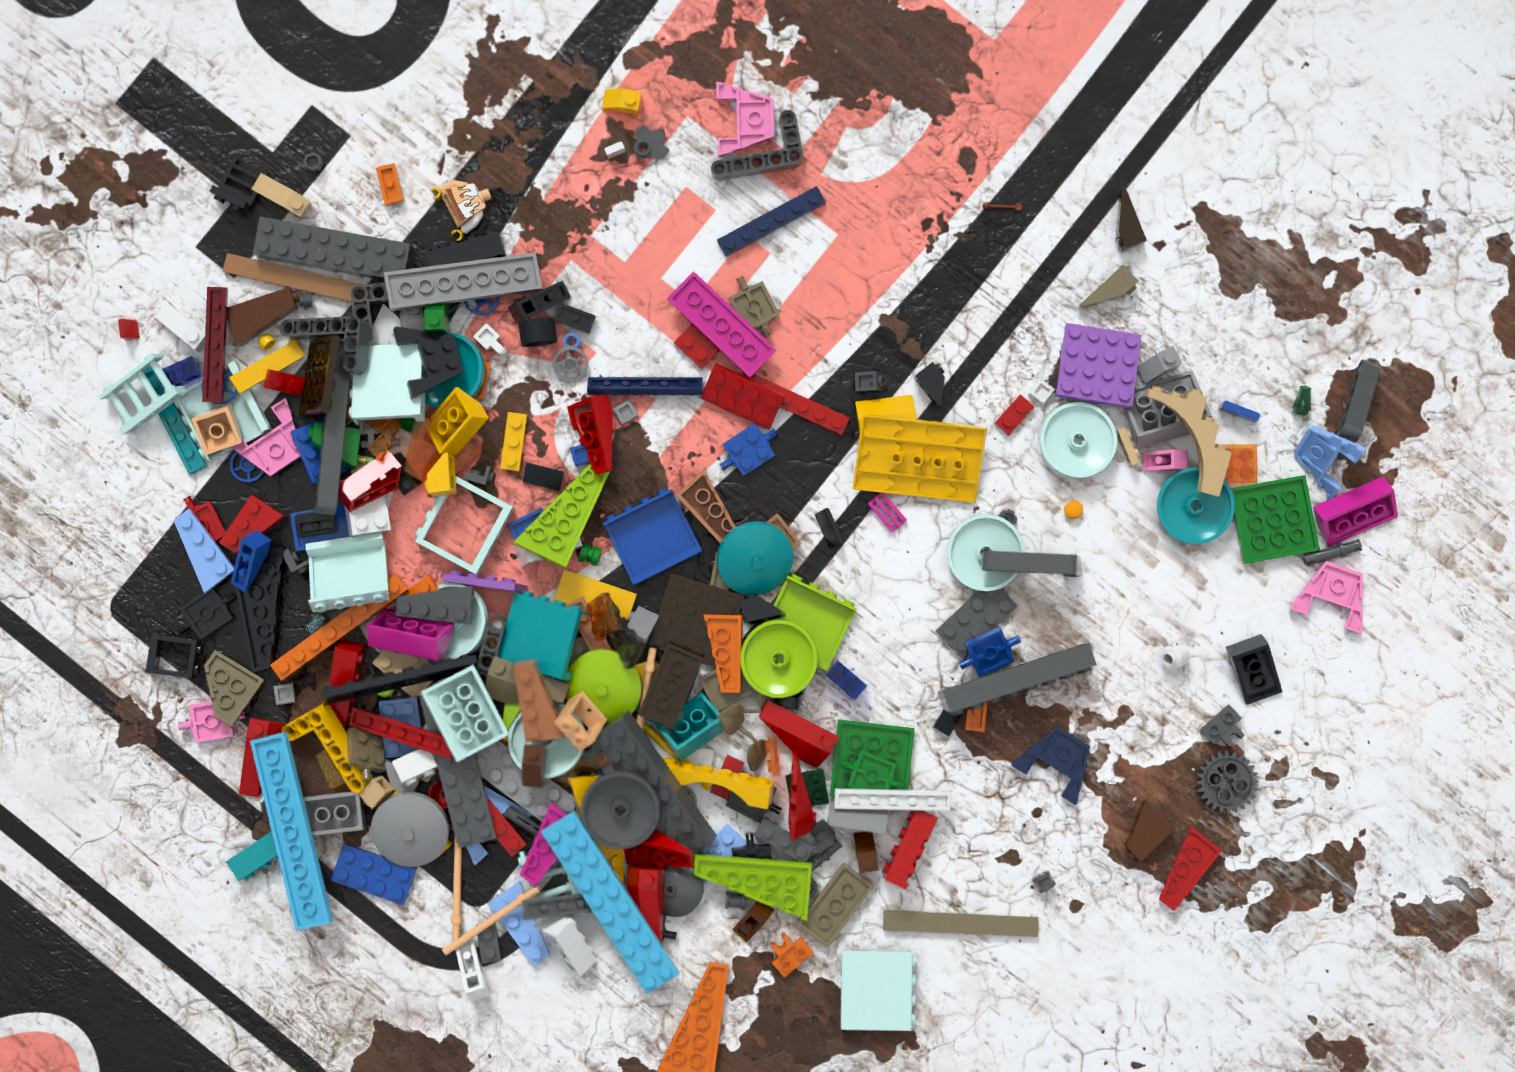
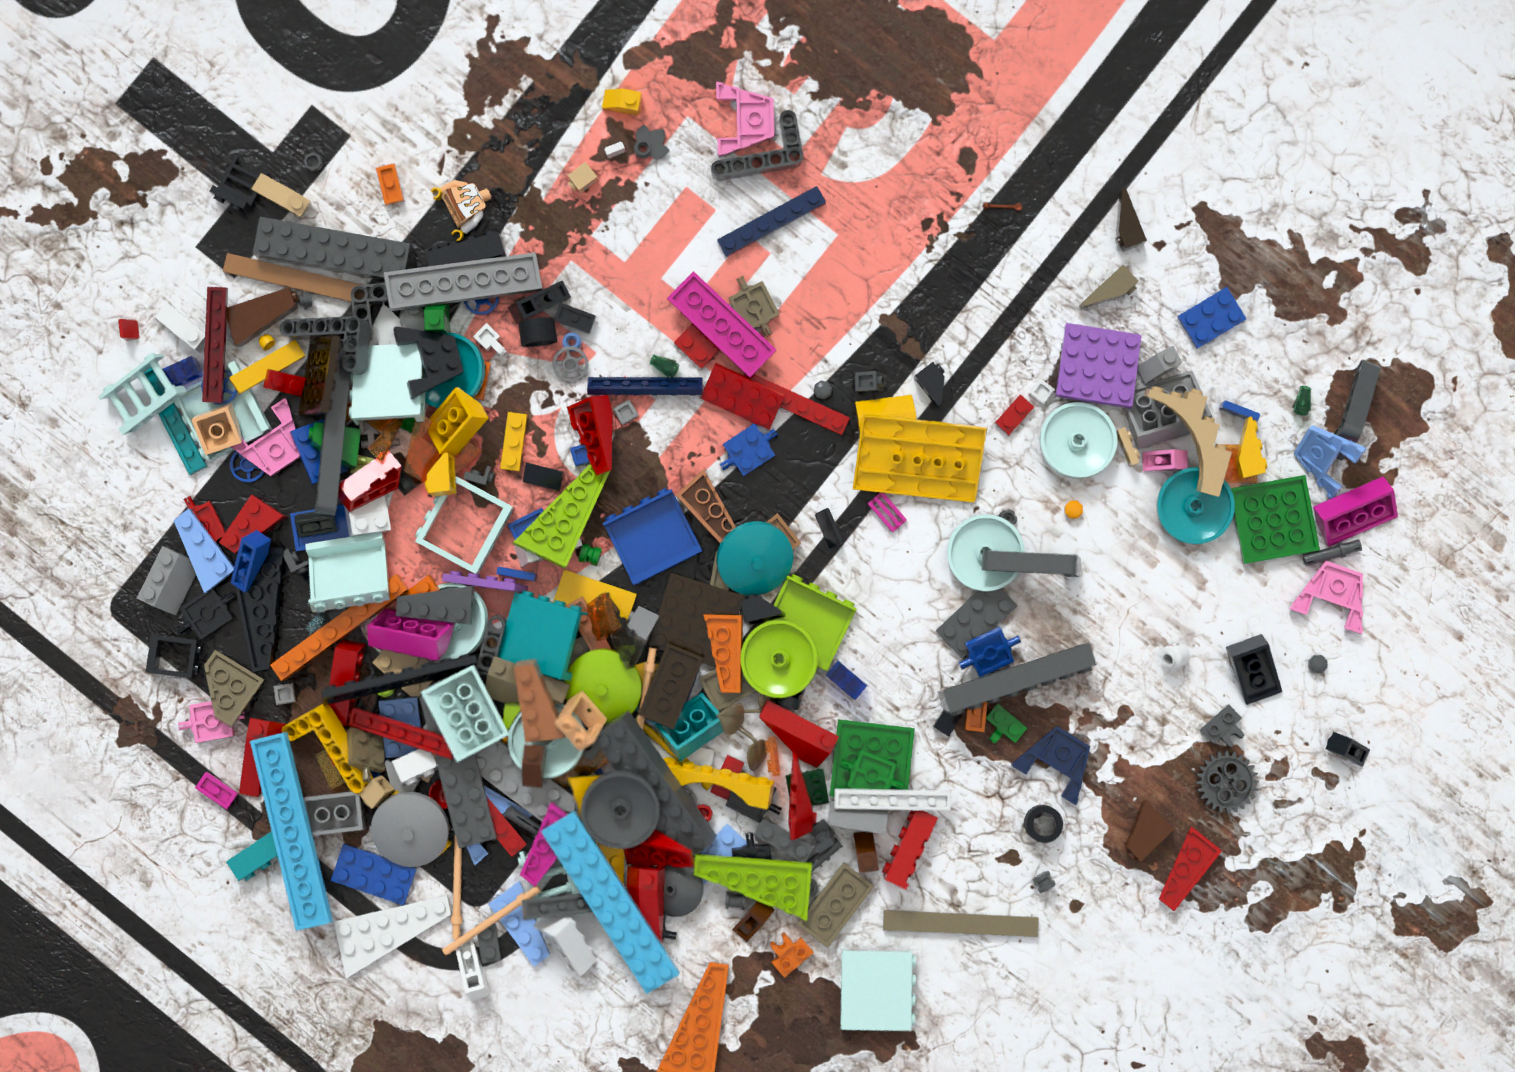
none -> light grey slope [137,546,196,616]
none -> dark pink plate [195,772,239,810]
none -> white wing [334,895,452,979]
none -> blue tile [496,567,537,582]
none -> tan brick [567,162,598,194]
none -> clear green cone [650,354,679,377]
none -> red tile [697,804,713,822]
none -> dark grey tile [813,381,832,400]
none -> green plate [986,703,1027,743]
none -> black piece [1024,805,1063,843]
none -> blue plate [1177,287,1247,349]
none -> yellow slope [1235,416,1267,479]
none -> dark grey tile [1308,655,1327,673]
none -> black slope [1325,731,1370,767]

